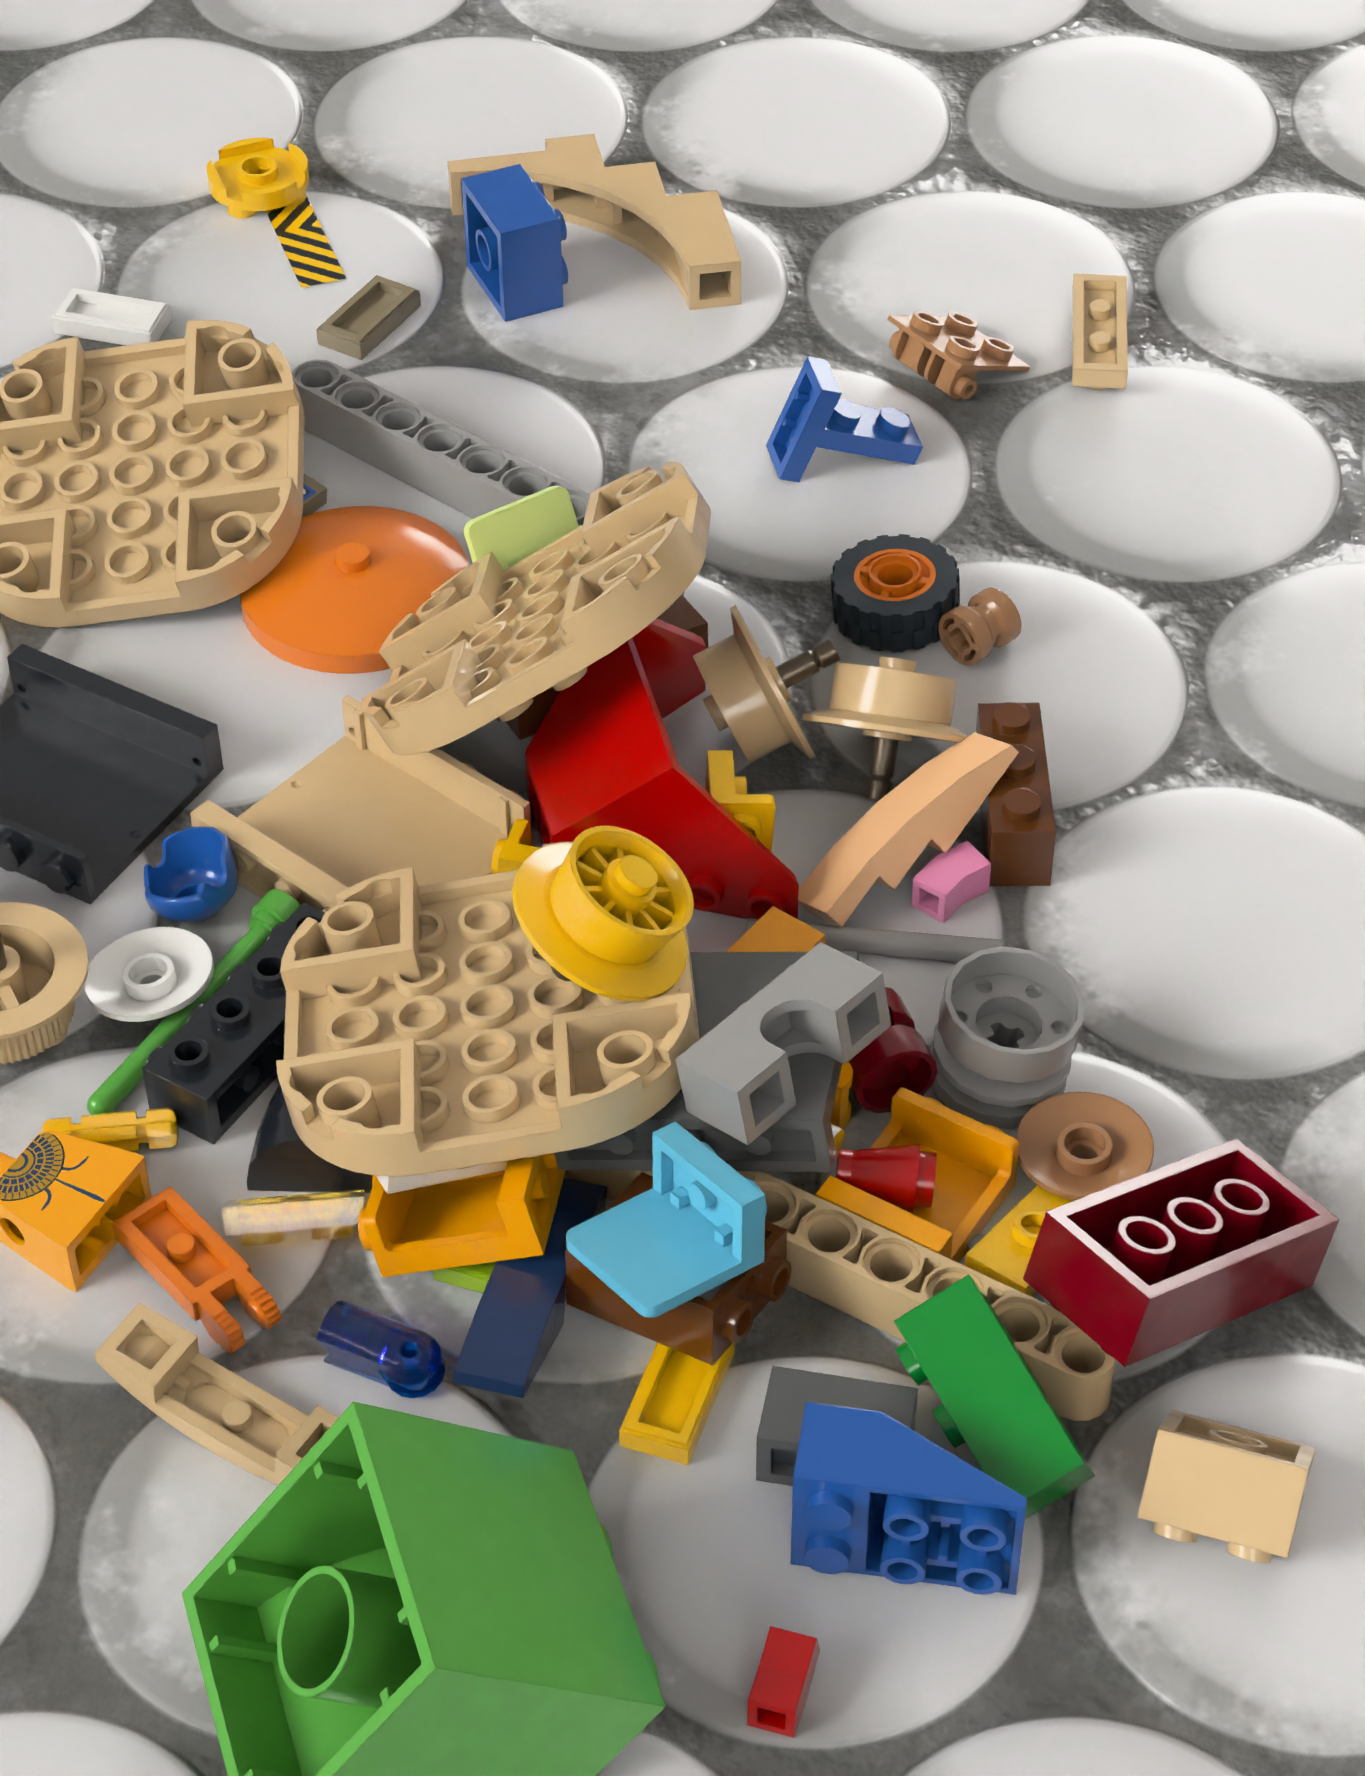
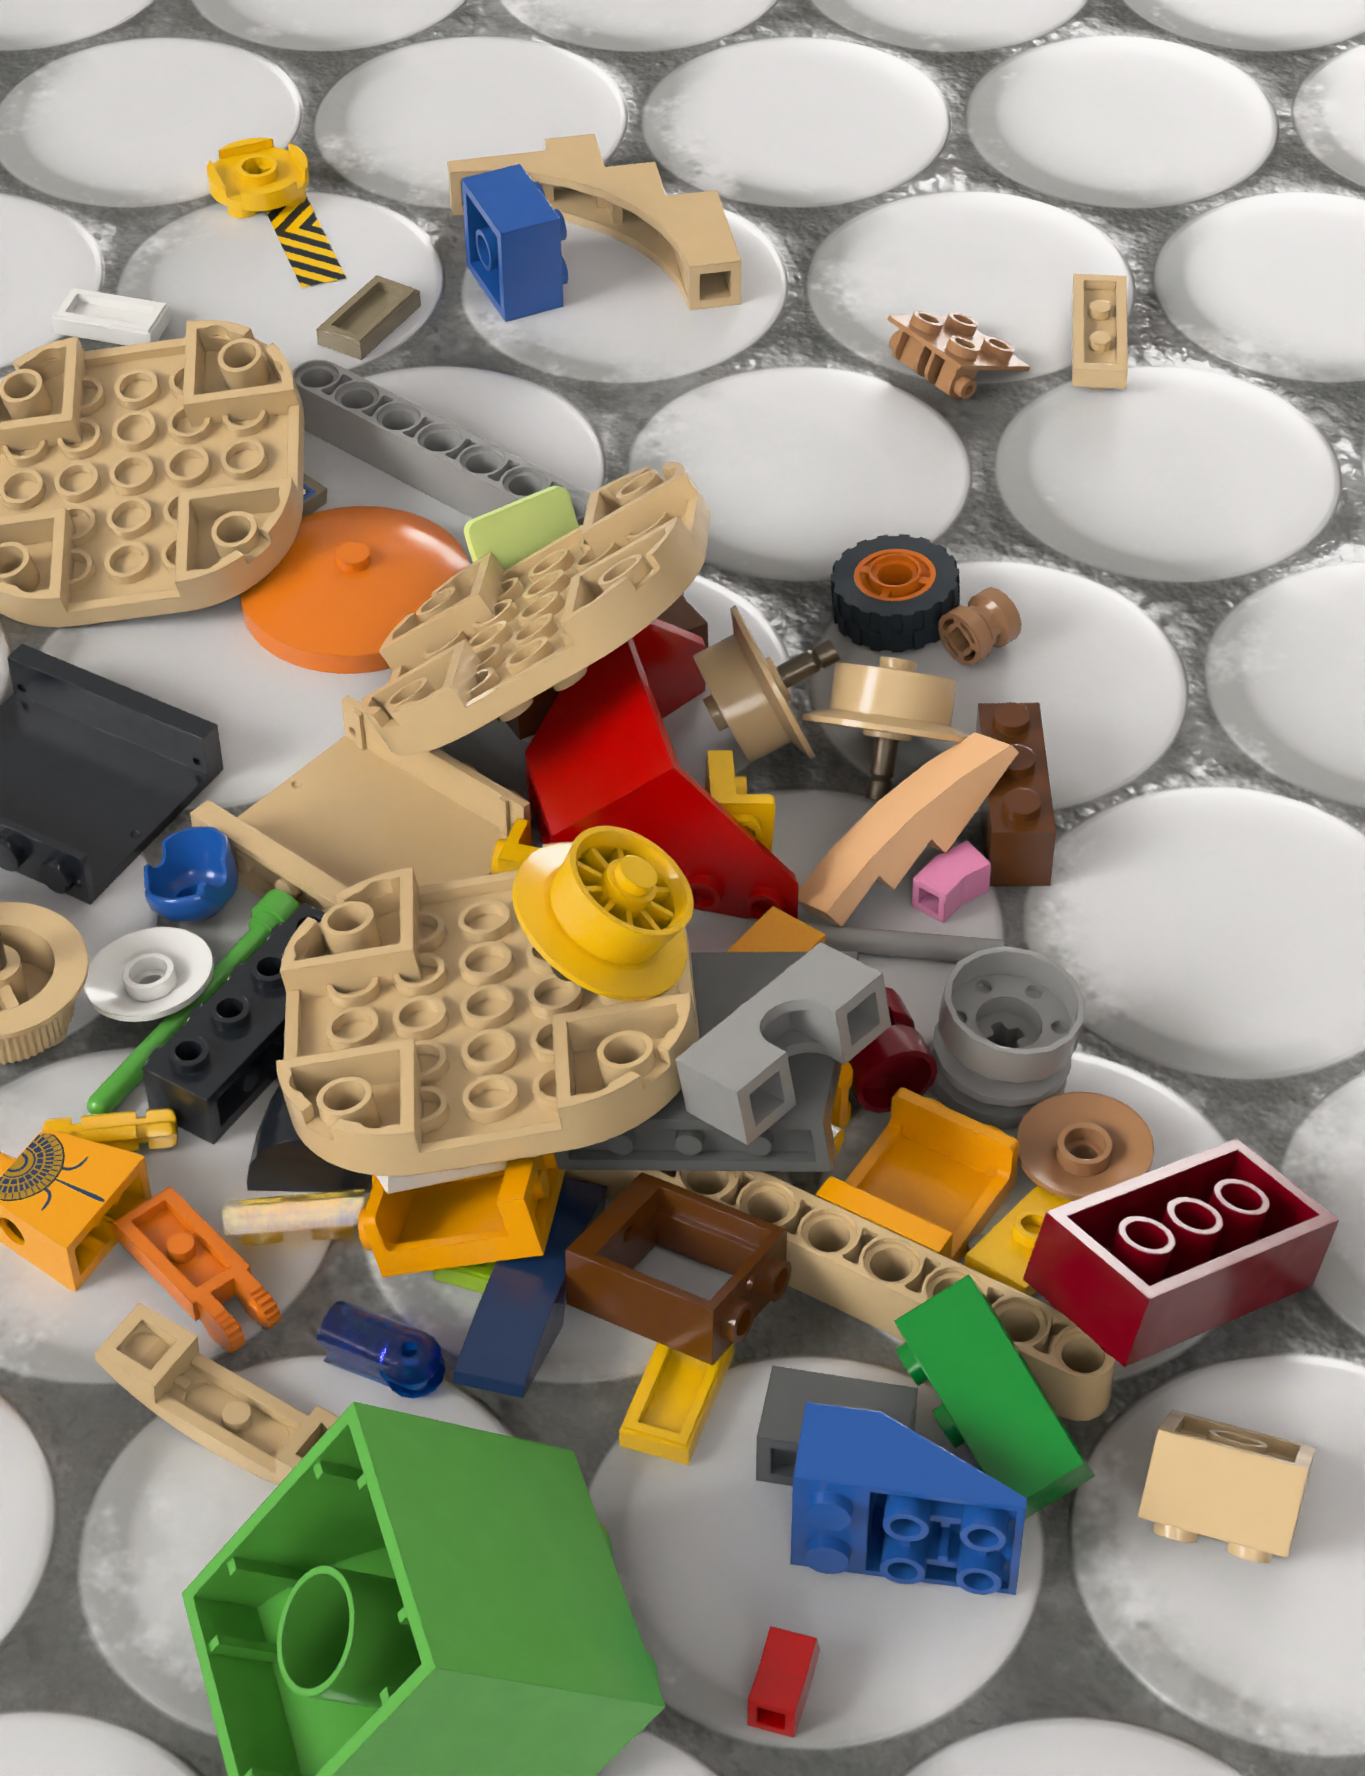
medium azure bracket [566,1121,767,1318] -> none
blue bracket [766,356,923,482] -> none
red cone [835,1144,937,1213] -> none

